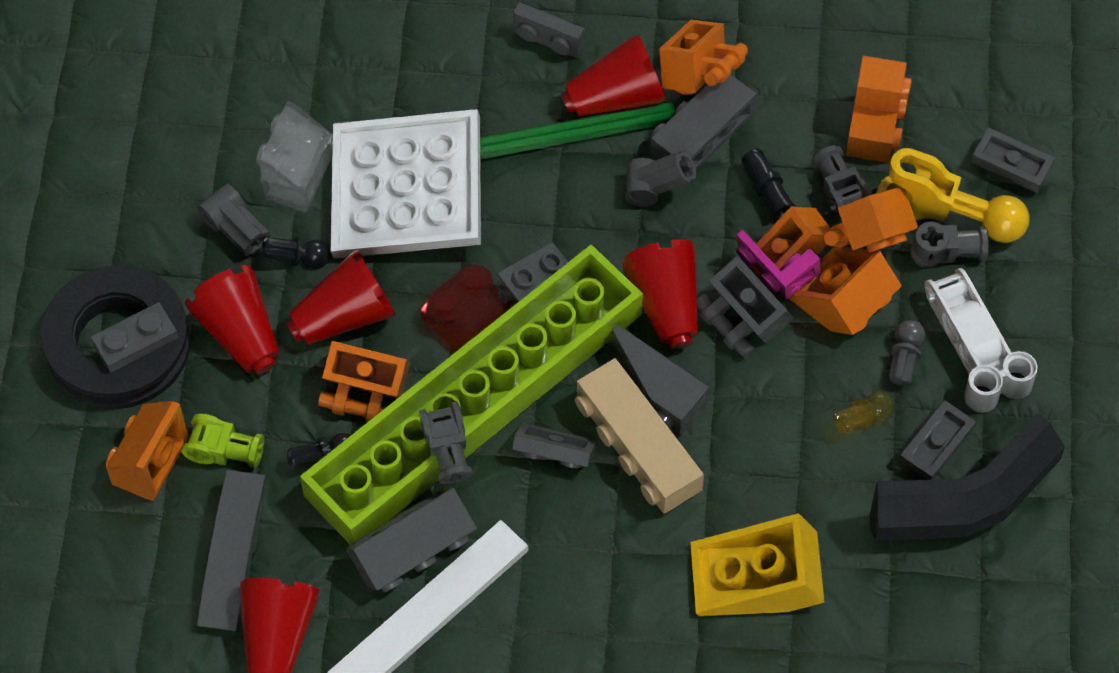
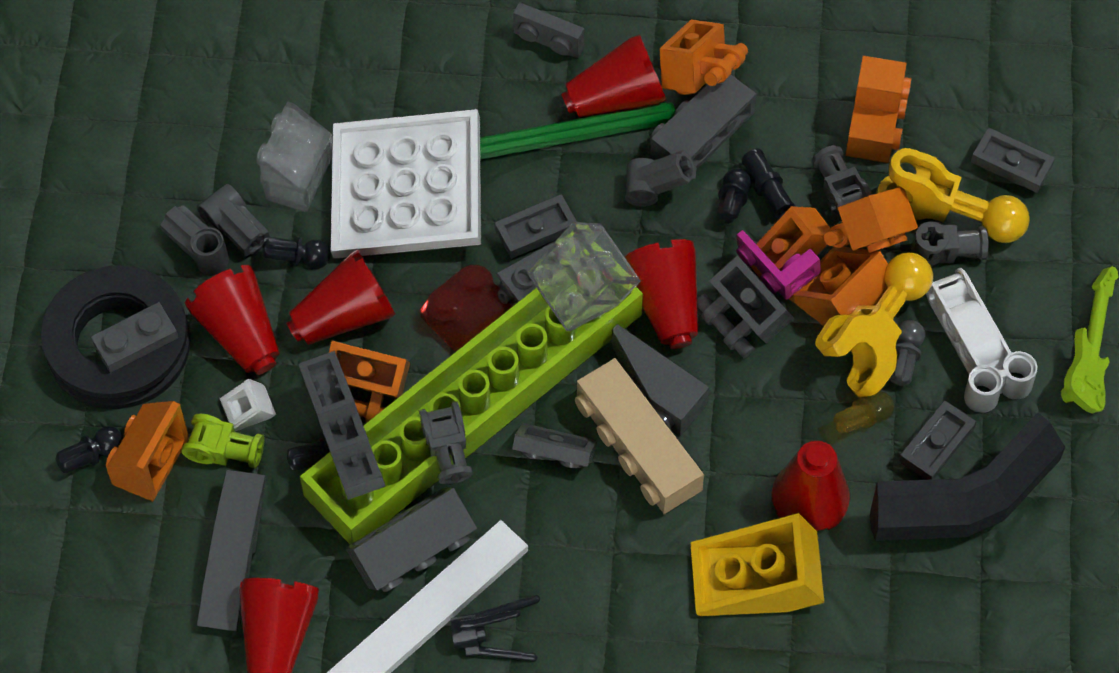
none -> black axle [55,426,124,473]
none -> dark grey piece [160,205,229,275]
none -> white slope [219,379,276,432]
none -> dark grey slope [298,351,385,500]
none -> black plant [451,595,540,661]
none -> dark grey plate [494,194,578,259]
none -> clear slope [527,222,641,331]
none -> black axle [717,168,752,224]
none -> red cone [772,441,850,531]
none -> yellow piece [815,252,933,397]
none -> lime piece [1061,266,1118,414]

